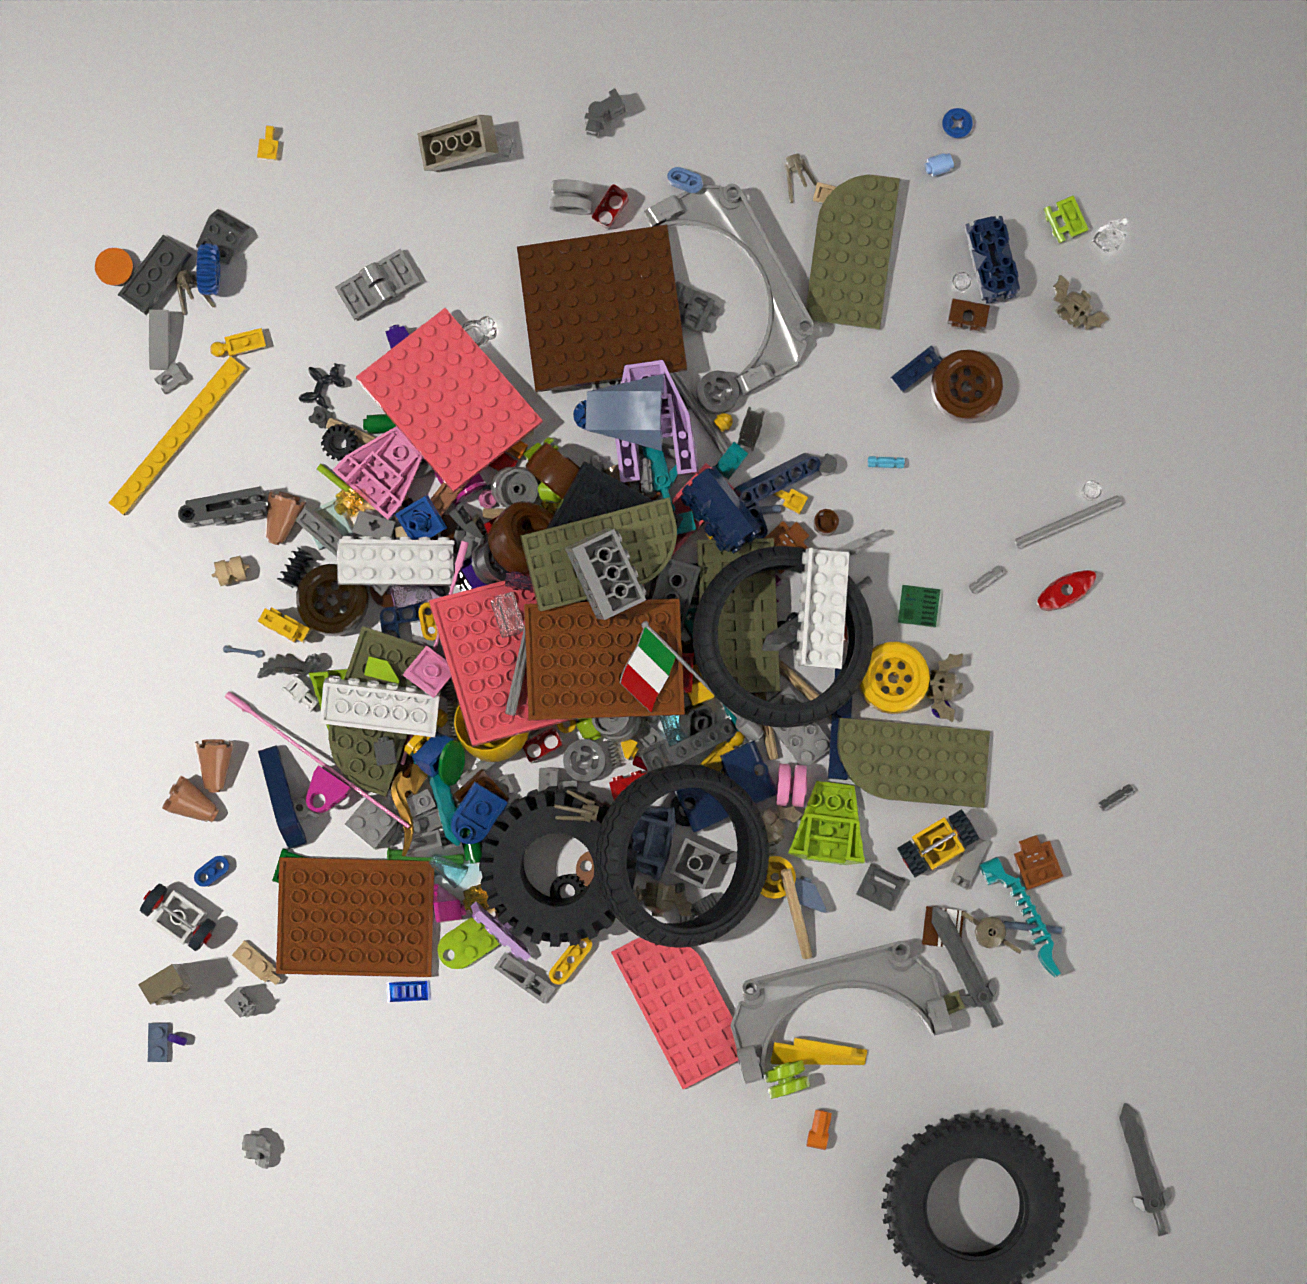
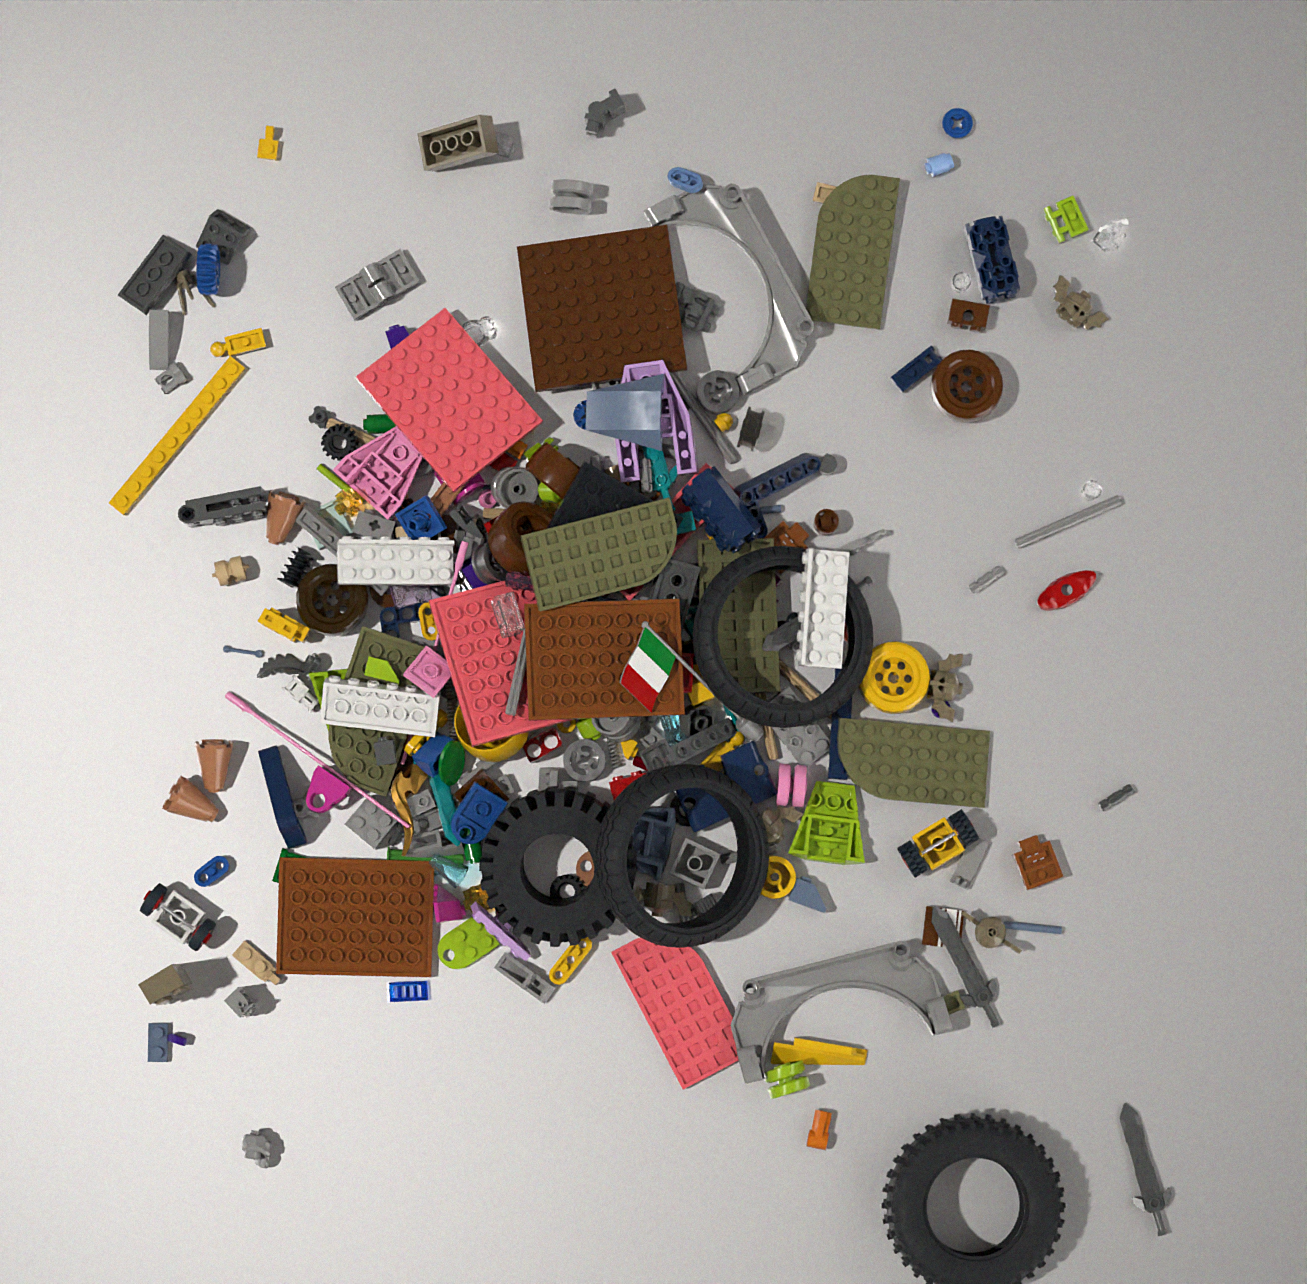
orange piece [95,248,133,286] -> none
black piece [298,363,345,410] -> none
dark tan plant [554,790,599,822] -> none
light grey brick [565,528,646,620] -> none
red piece [592,184,629,230] -> none
teal plate [715,442,748,480] -> none
yellow plate [772,488,808,514] -> none
tan axle [781,869,812,959] -> none
dark tan plant [784,153,817,203] -> none
dark grey plate [856,863,906,911] -> none
medium azure axle [867,456,905,468] -> none
clear green tile [898,585,940,628] -> none
teal piece [979,857,1061,978] -> none

